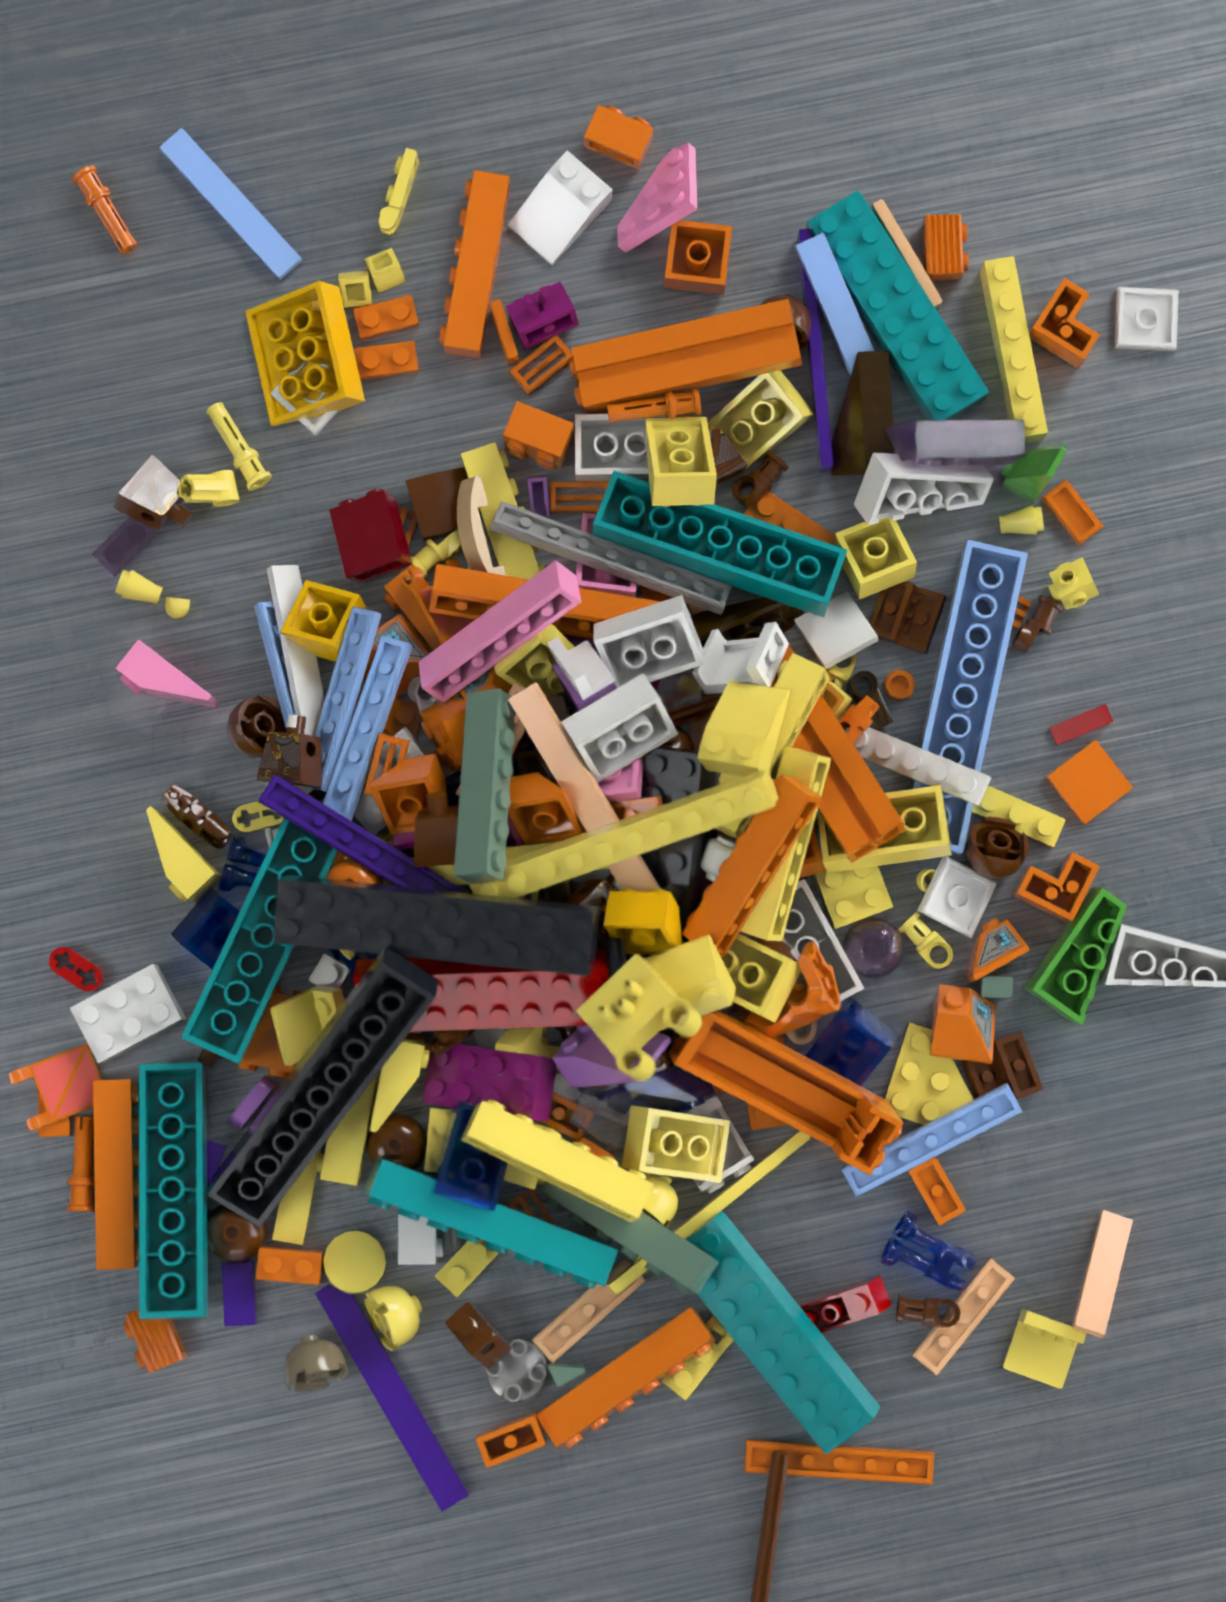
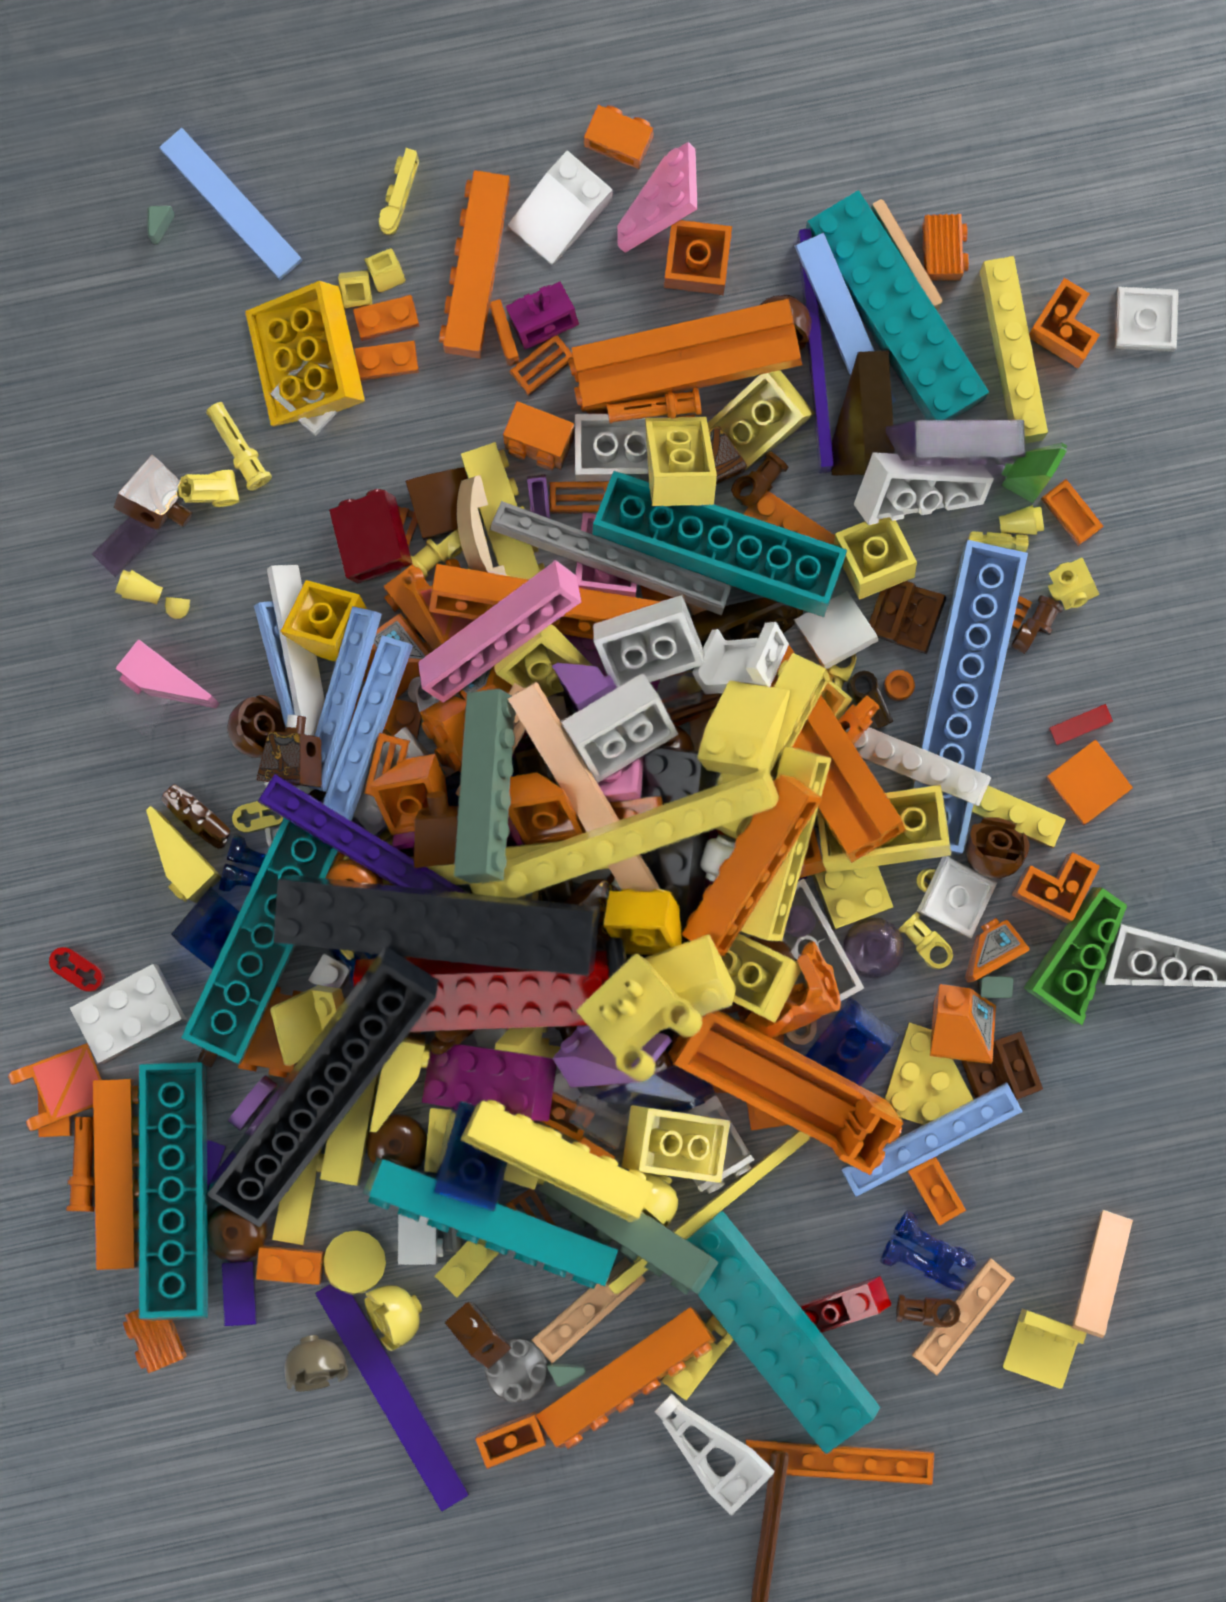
orange pin [71,165,138,255] -> none
white panel [547,637,615,700] -> none
none -> sand green slope [147,206,175,245]
none -> white plate [655,1394,775,1516]
none -> clear purple brick [785,906,815,938]
none -> light yellow axle [968,531,1029,552]

